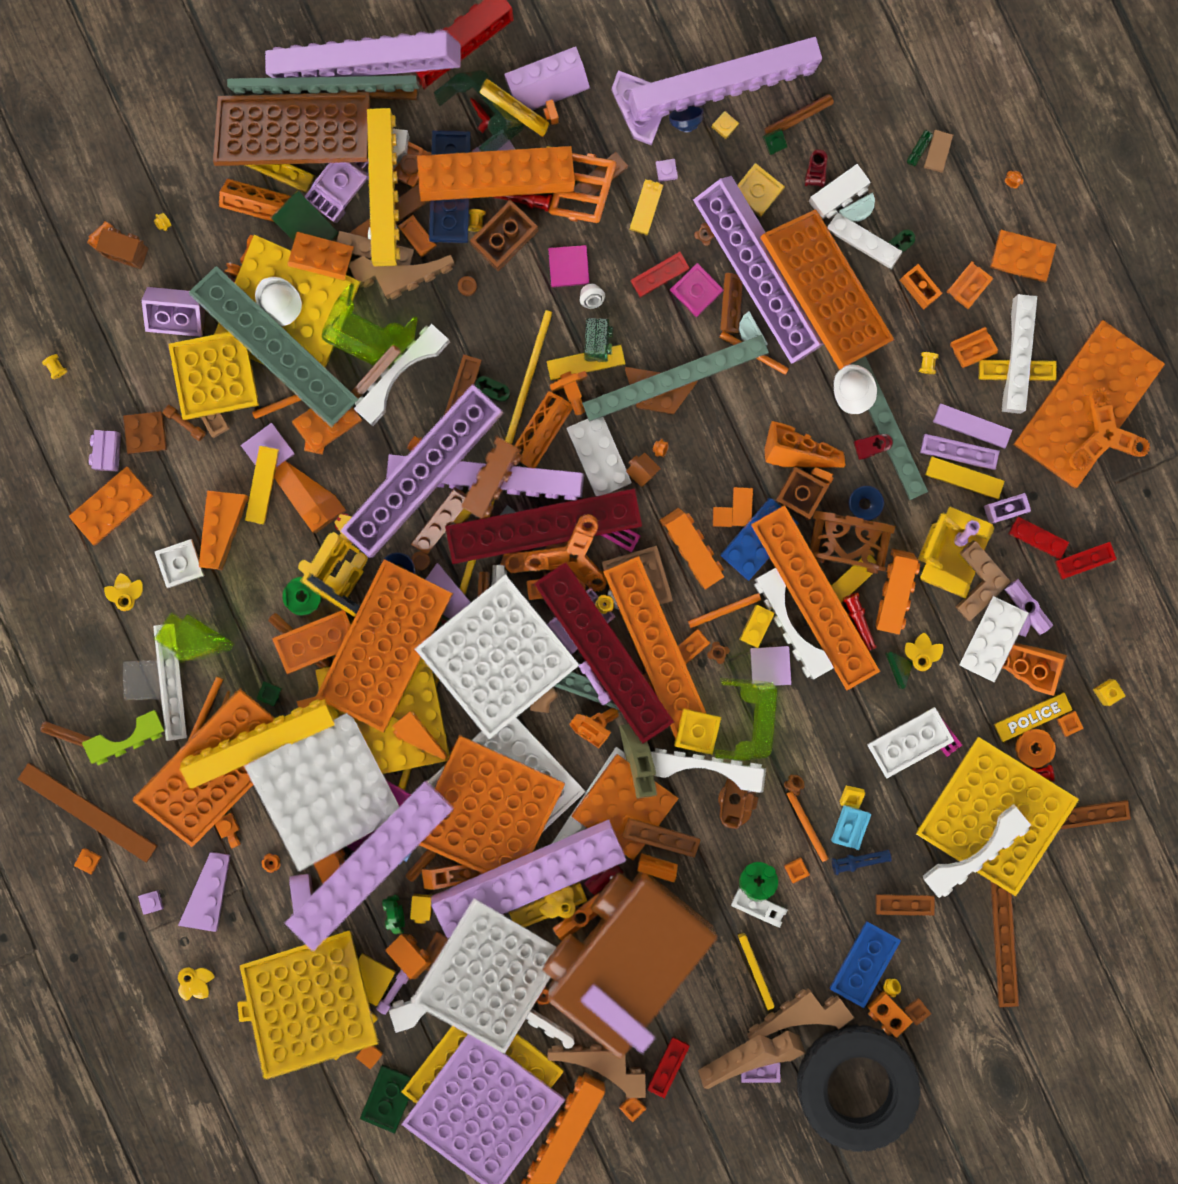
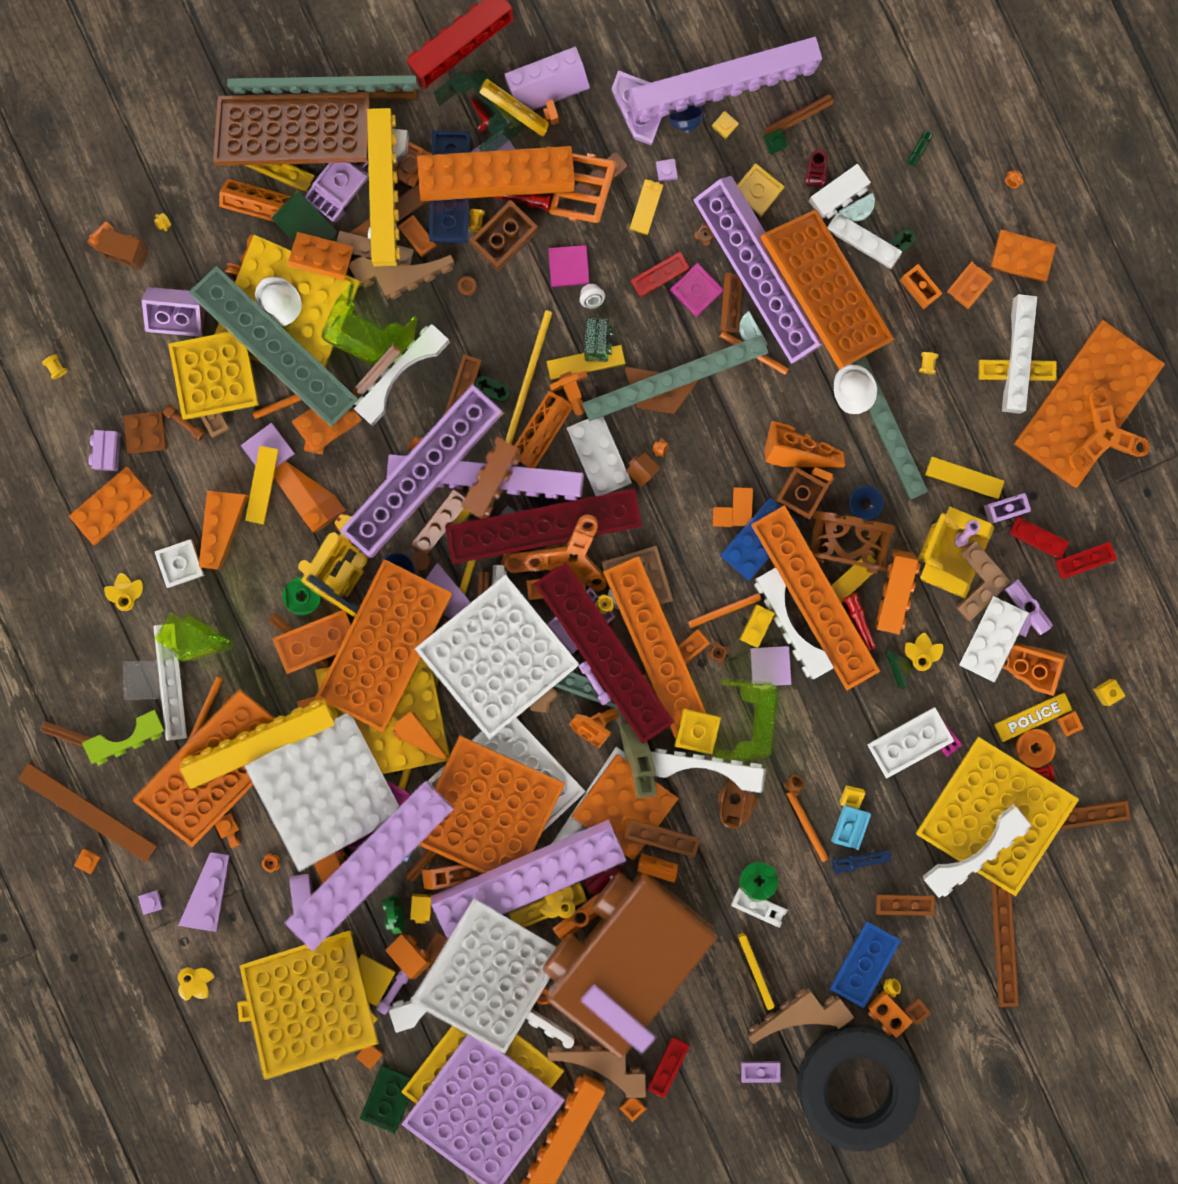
dark green plate [256,681,282,706] -> none
lavender brick [266,30,460,78] -> none
dark pink tile [601,529,641,552] -> none
orange wedge [659,508,724,589] -> none
medium nougat arch [698,1031,805,1089] -> none
orange tile [784,857,810,883] -> none
dark red piece [853,434,893,460] -> none
lavender tile [920,434,1000,470] -> none
medium nougat tile [924,130,953,173] -> none
lavender tile [933,404,1012,449] -> none
orange plate [950,327,998,368] -> none

